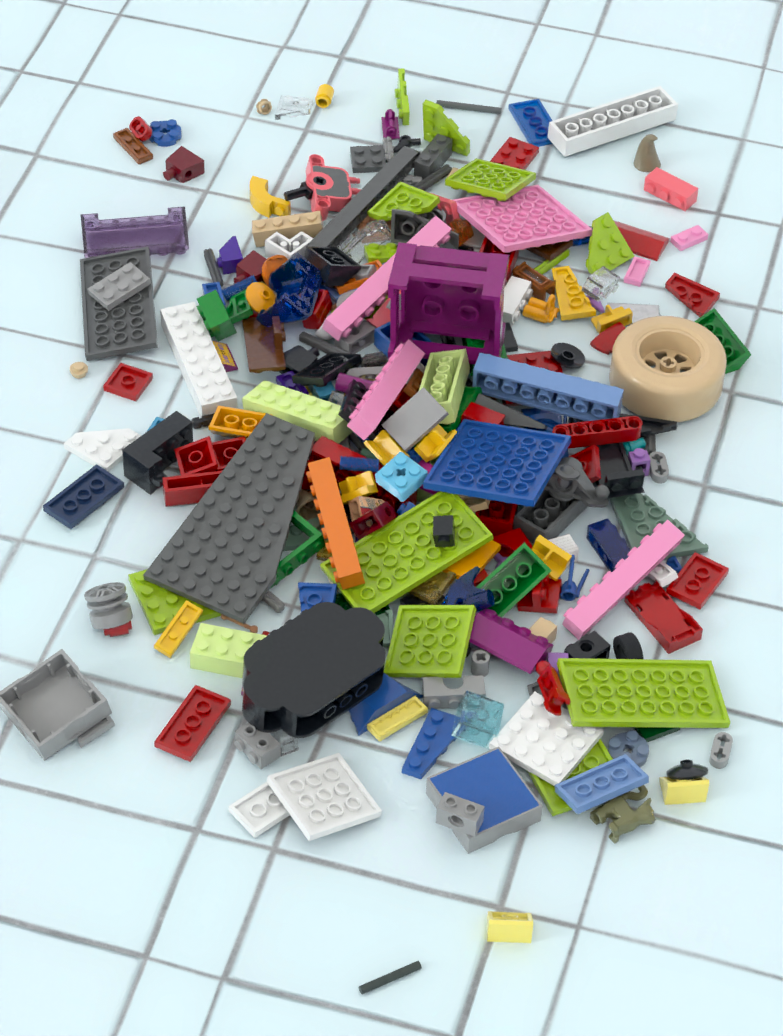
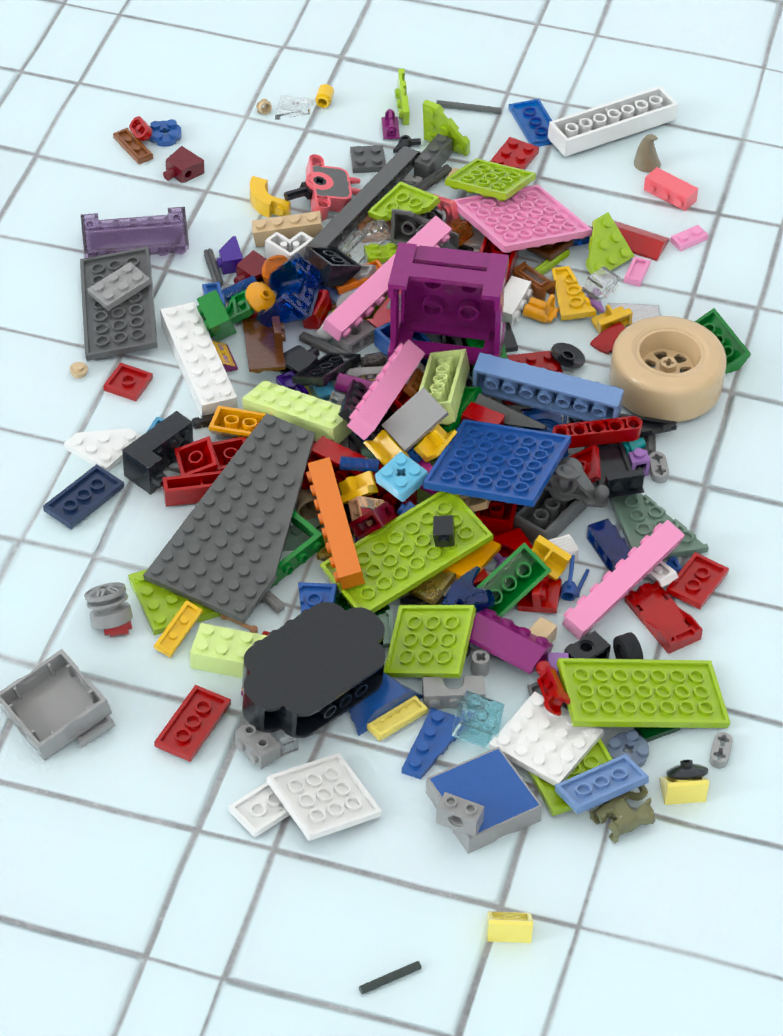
light grey axle [382,136,394,163] -> none
red wing [665,272,720,317] -> none

